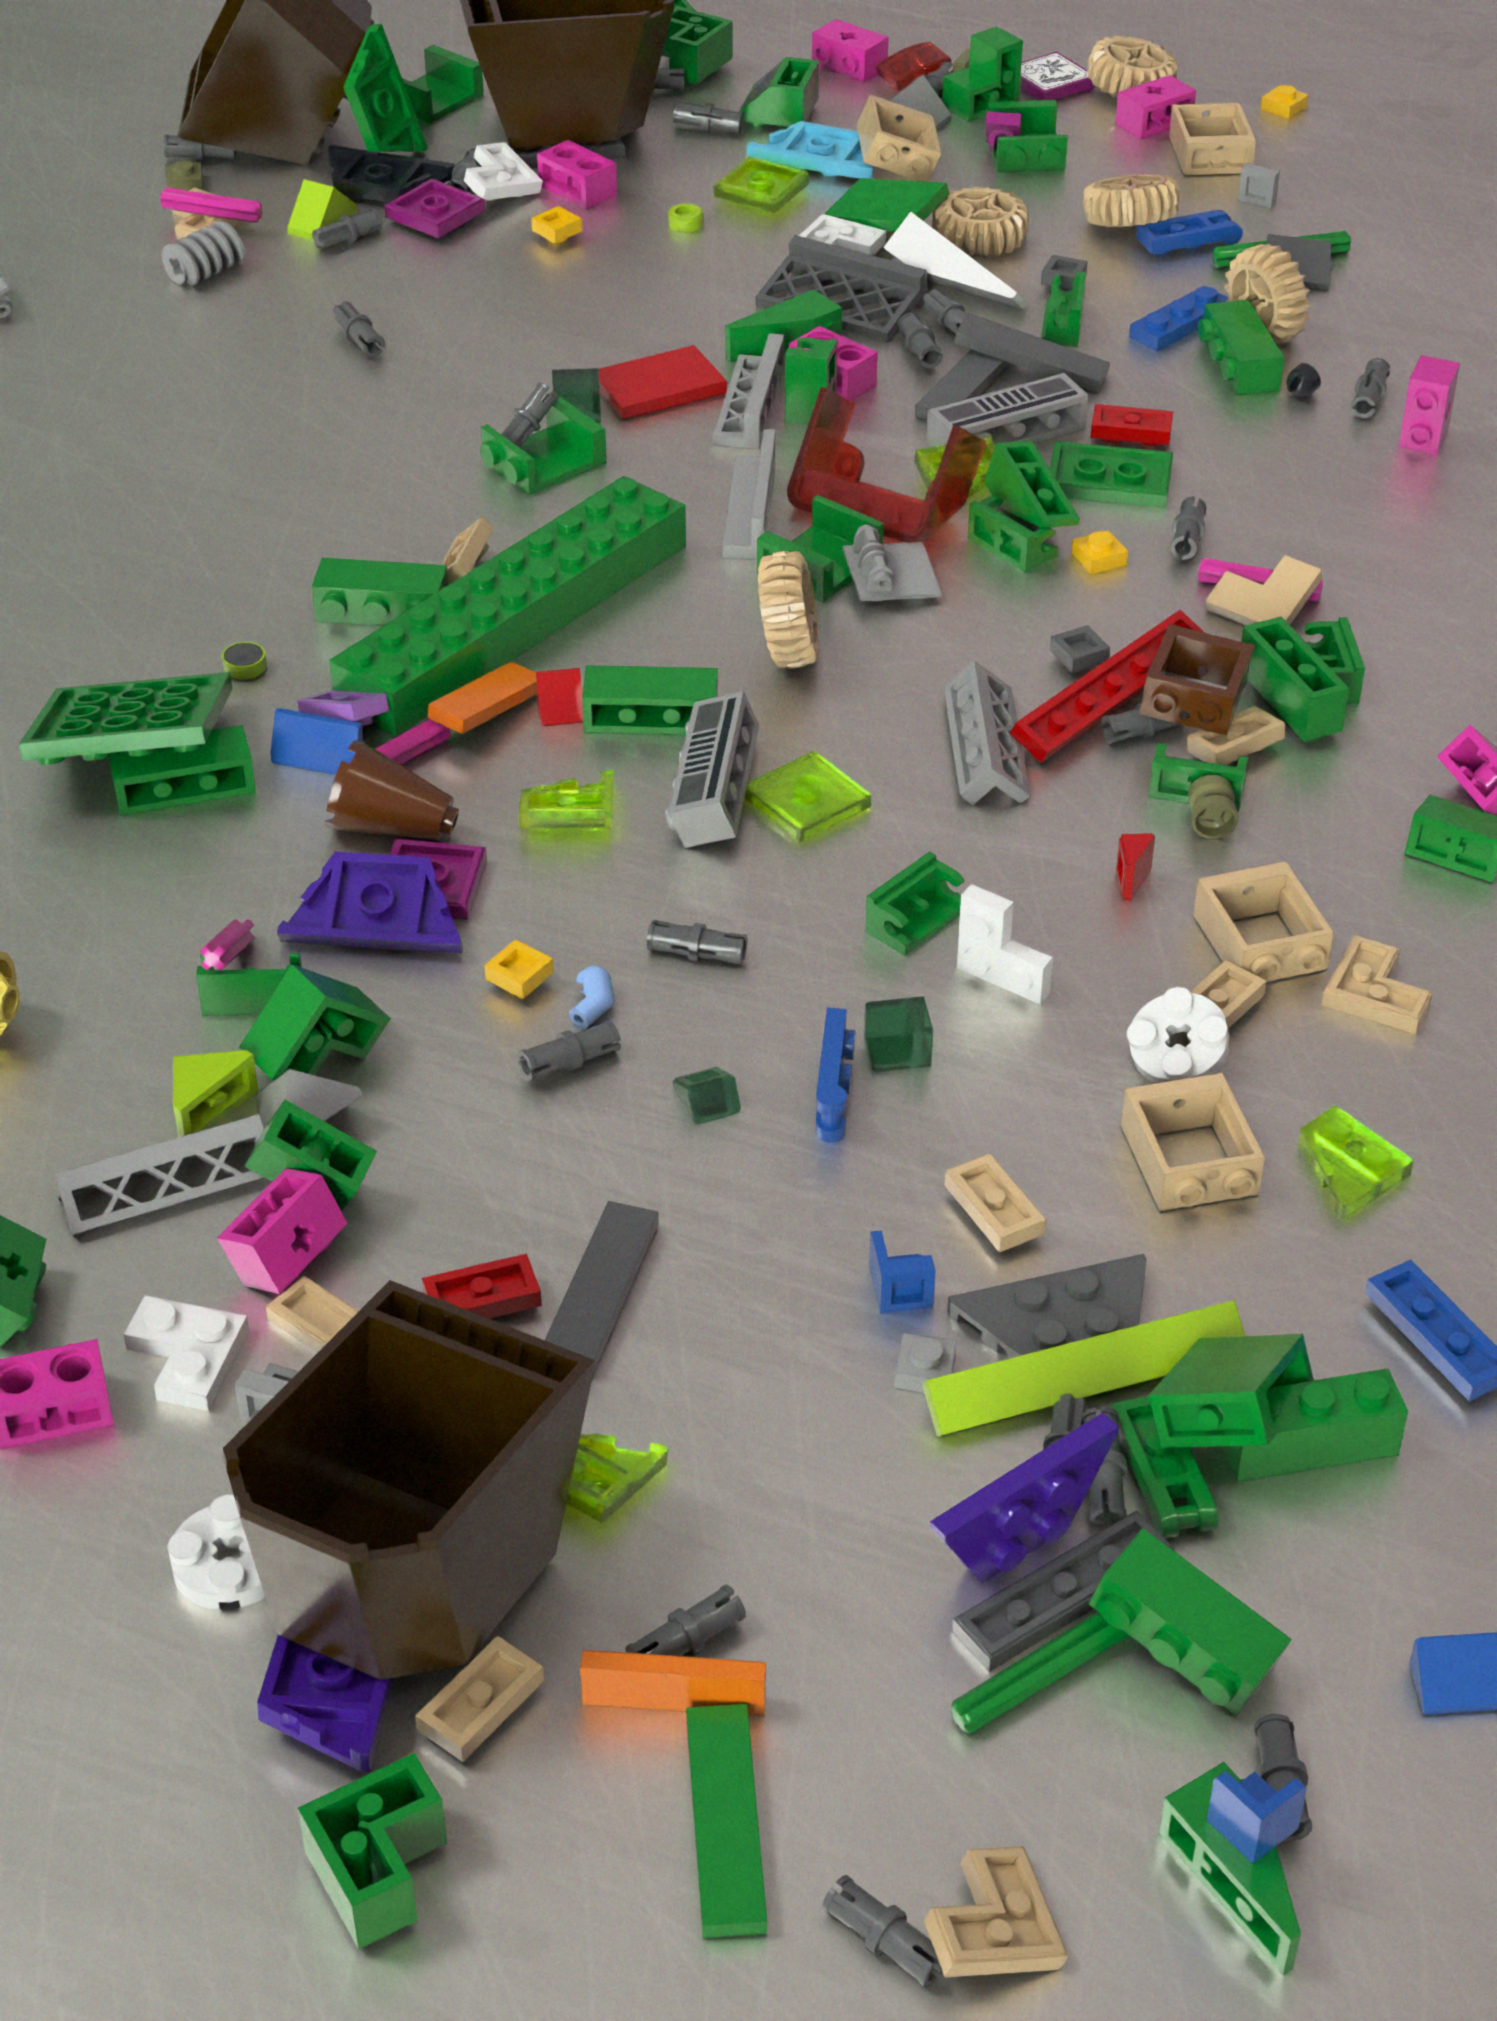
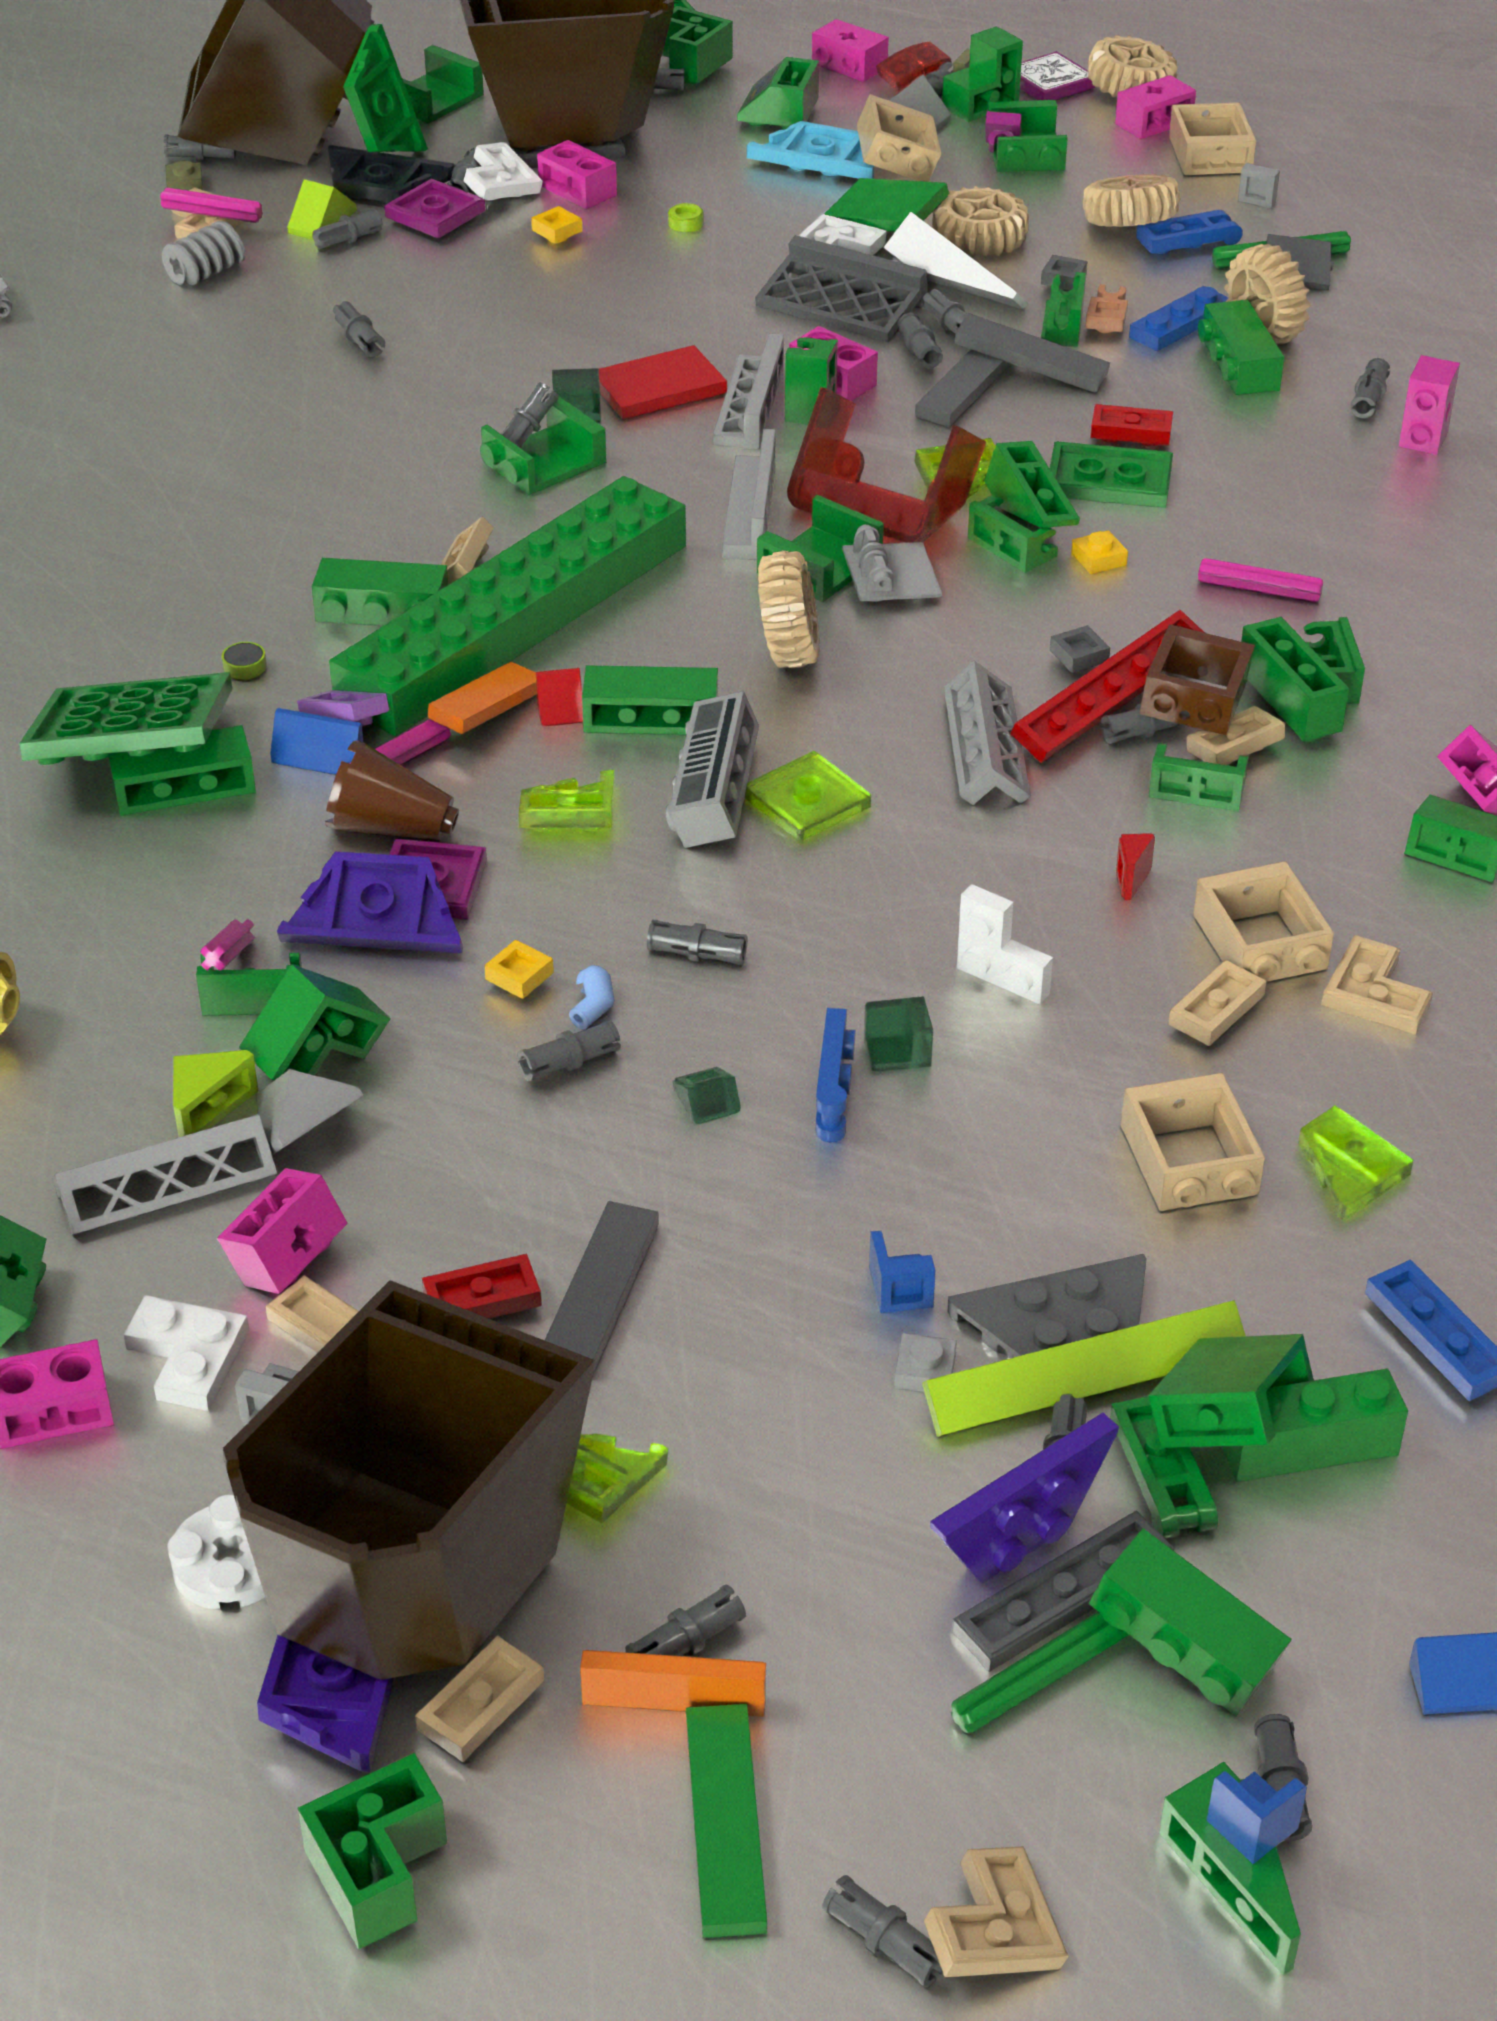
green brick [244,1099,377,1211] -> none
dark grey pin [673,100,744,134] -> none
clear neon green plate [713,156,809,214] -> none
green slope [725,290,842,362] -> none
green hinge [865,851,965,956] -> none
light grey brick [926,373,1088,467] -> none
tan plate [944,1153,1046,1253] -> none
dark grey pin [1082,1407,1127,1526] -> none
white plate [1127,987,1230,1084] -> none
dark grey pin [1170,496,1207,560] -> none
olive wheel [1188,775,1238,839] -> none
tan tile [1205,555,1323,626] -> none
yellow plate [1260,85,1308,119] -> none
black hinge [1286,363,1321,398] -> none
none -> nougat plate [1085,284,1128,333]

